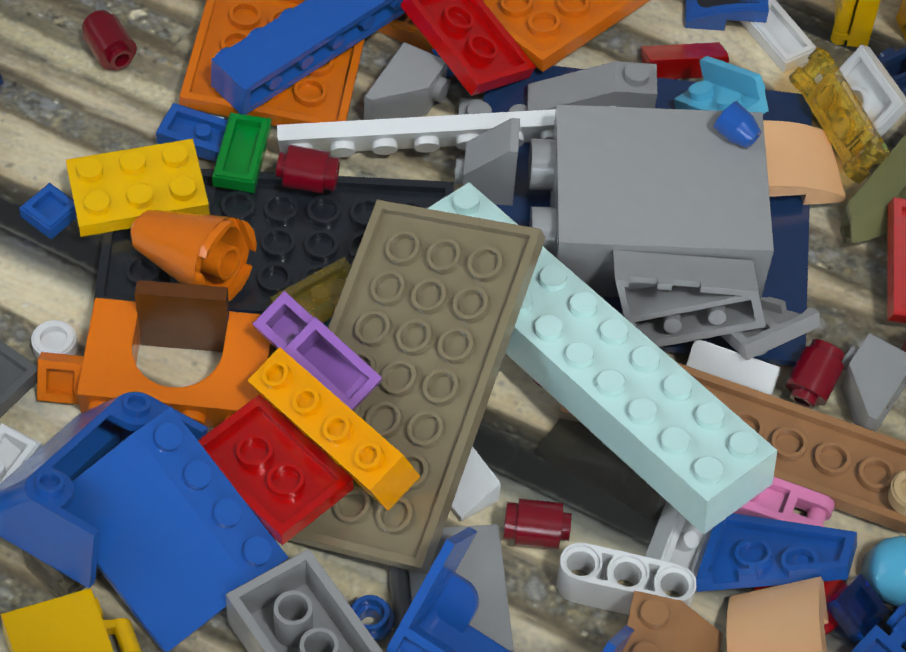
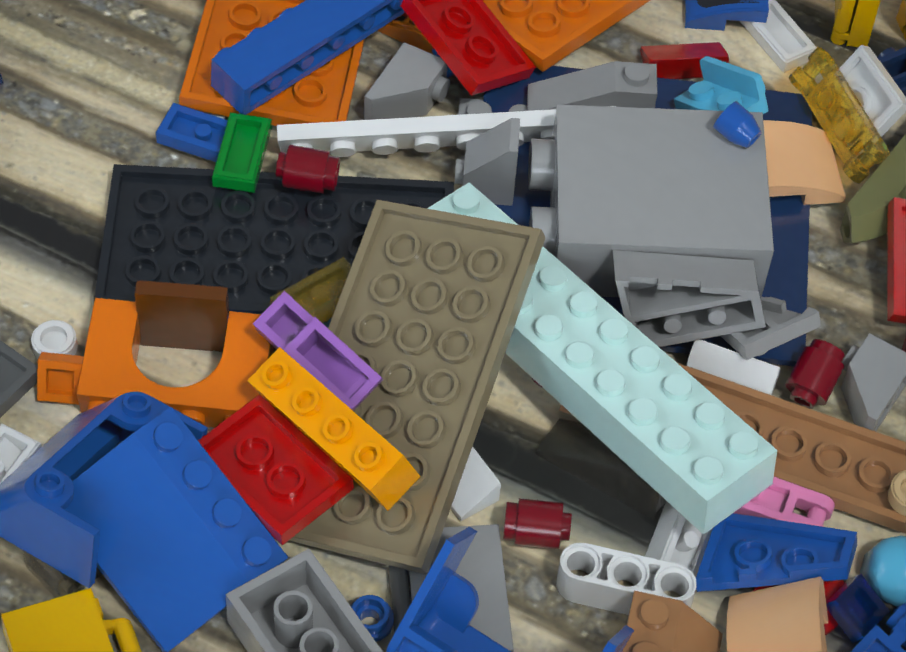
blue tile [19,183,77,239] -> none
yellow plate [66,139,210,237] -> none
dark red brick [82,10,137,70] -> none
orange cone [130,210,257,301] -> none

